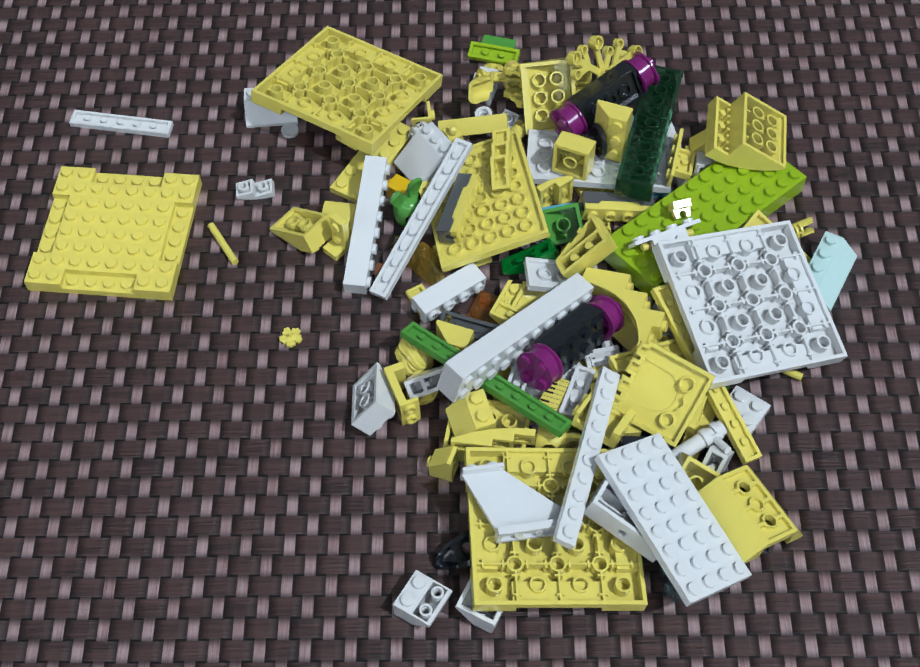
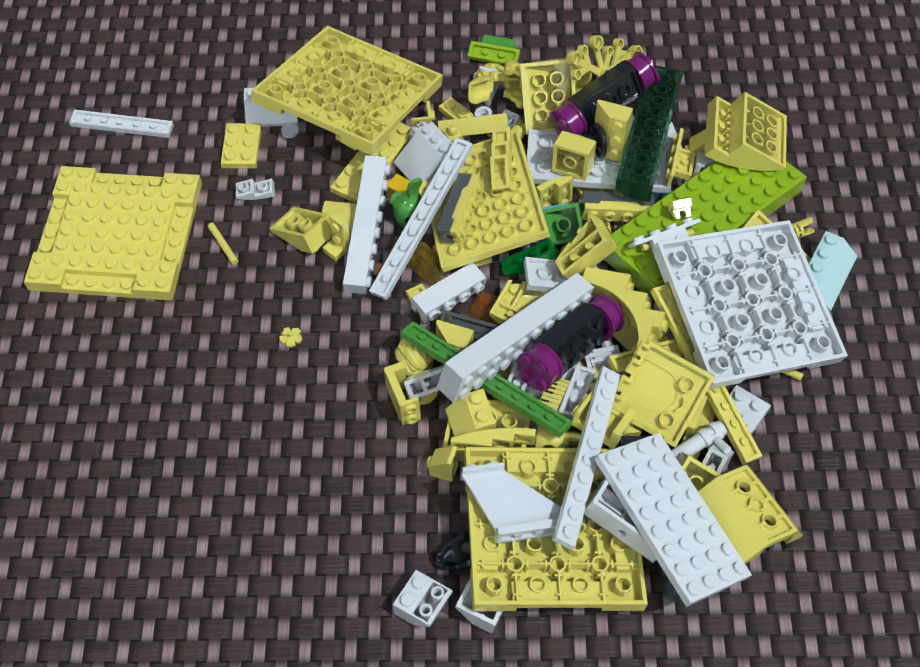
white slope [351,362,396,436] -> none
none -> light yellow plate [221,123,262,168]
none -> light yellow plate [439,97,475,120]

